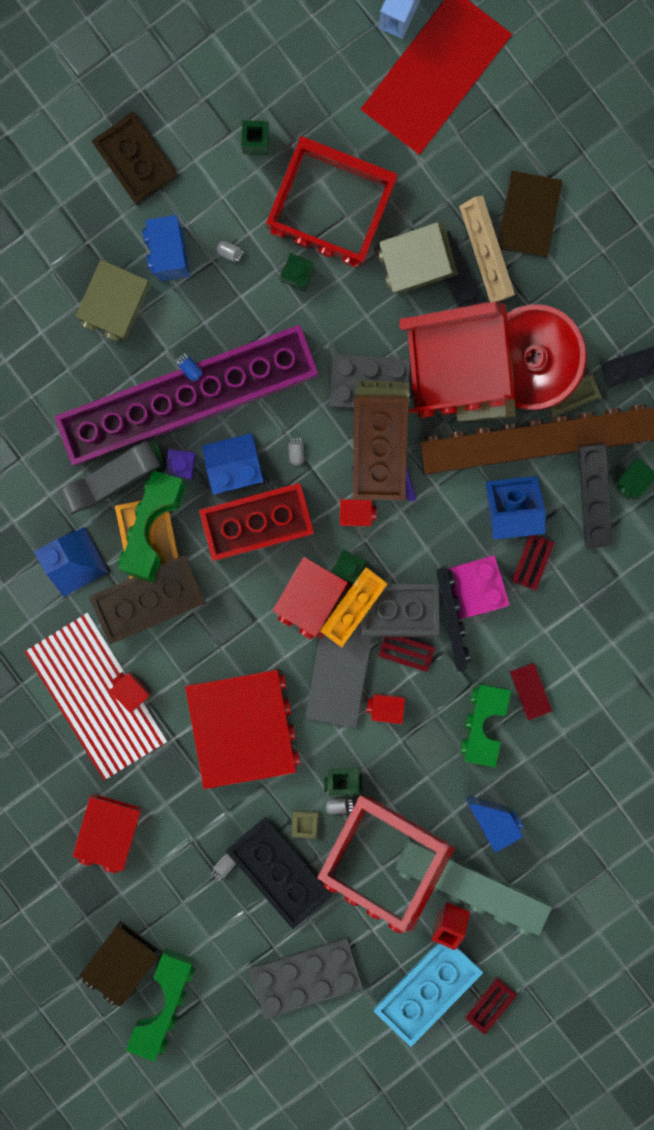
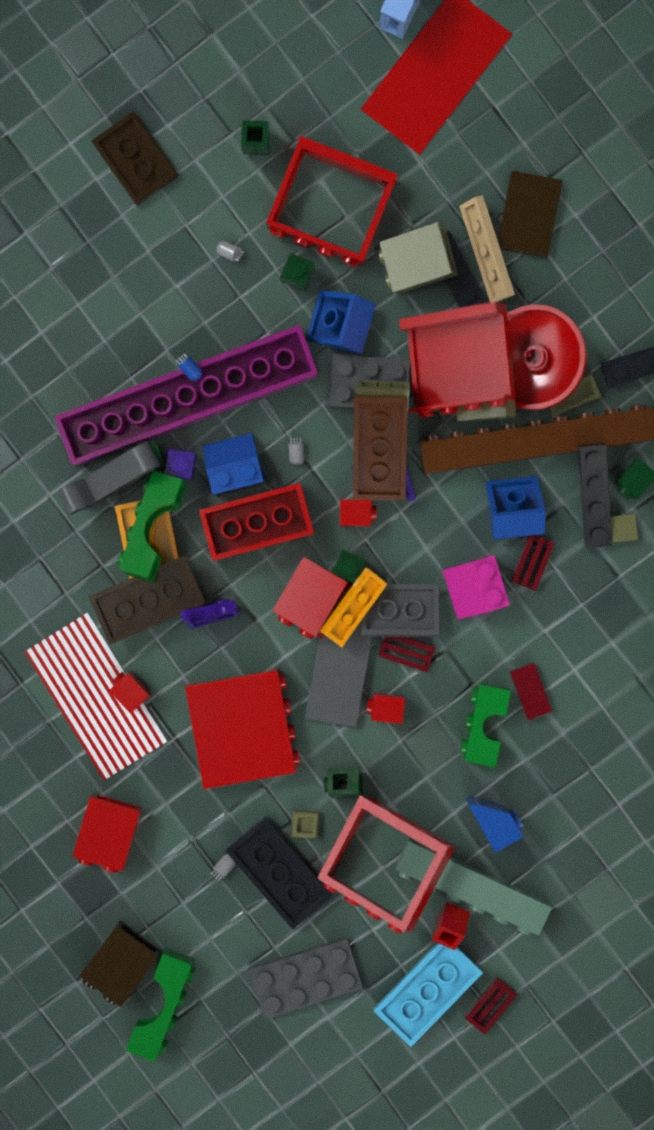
blue slope [34,527,109,597] -> none
olive brick [75,259,151,342] -> none
blue brick [142,215,190,282] -> none
light grey piece [325,798,353,815] -> none
black plate [435,565,471,672] -> none
none -> dark purple wing [180,599,240,629]
none -> blue slope [306,291,376,354]
none -> olive tile [610,514,638,543]

